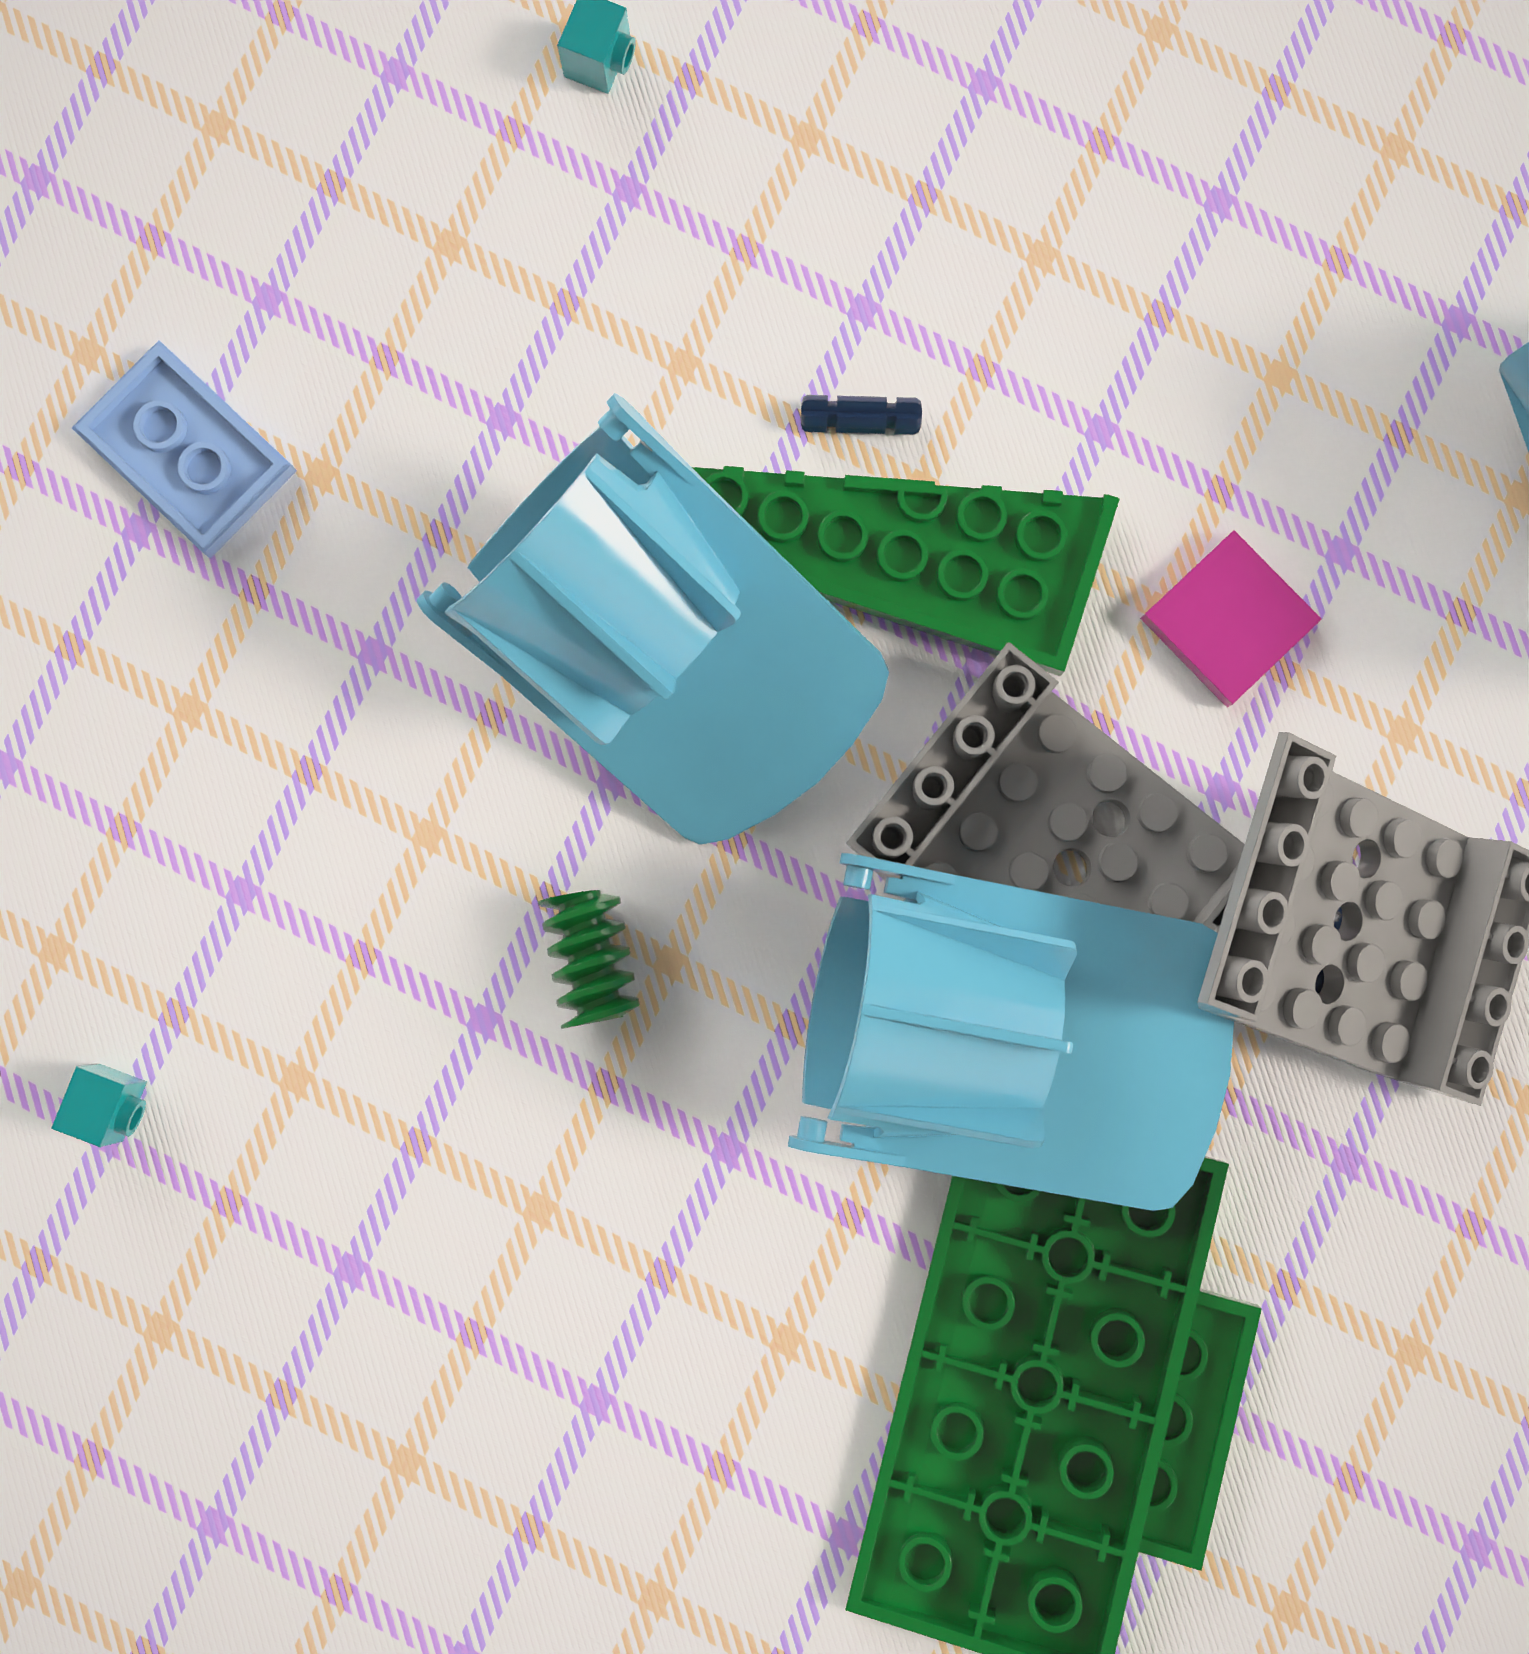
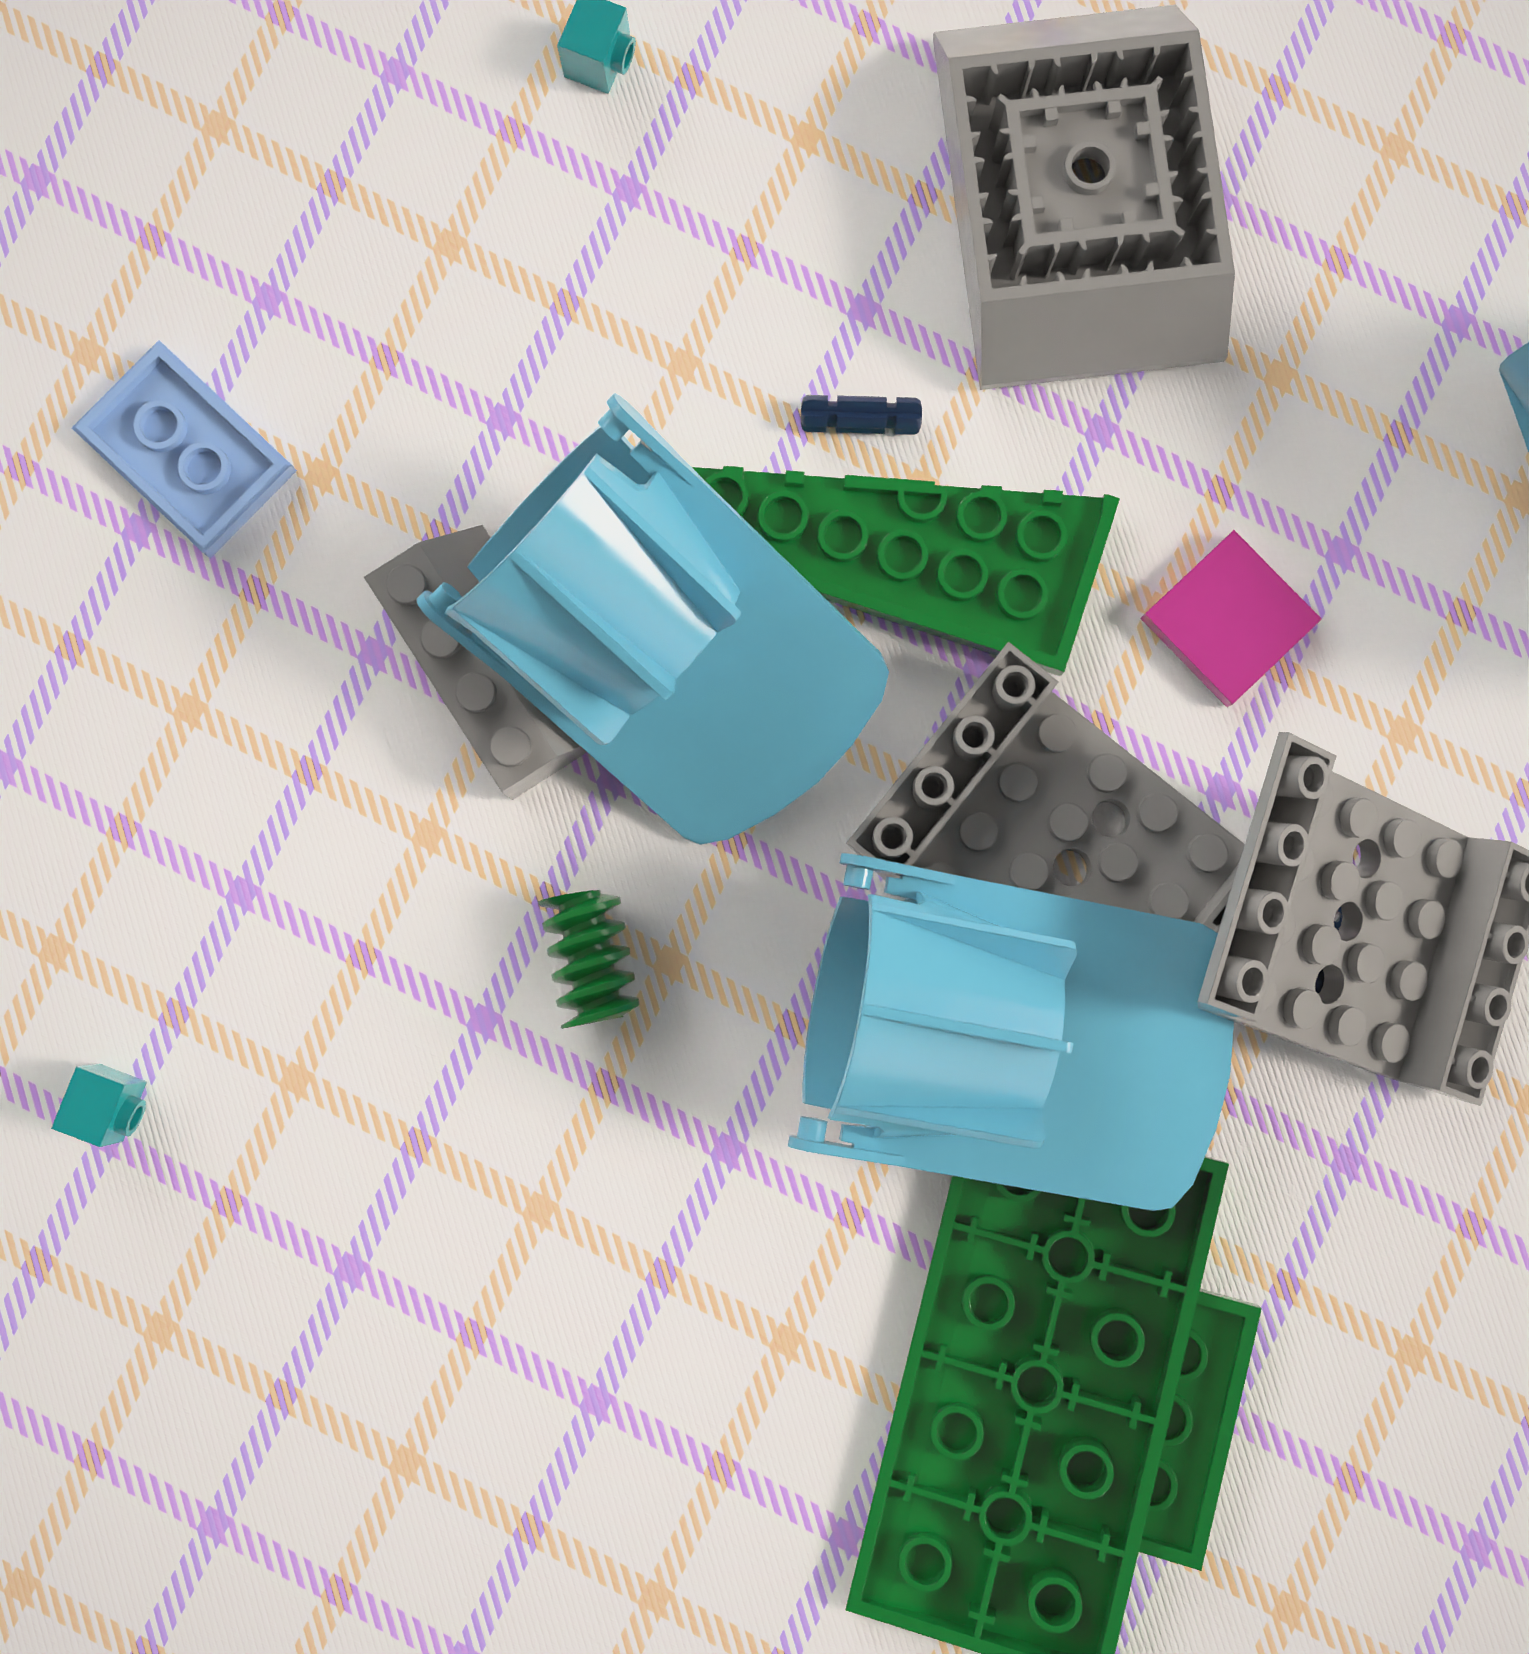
none -> light grey slope [364,524,587,800]
none -> light grey slope [933,4,1235,390]

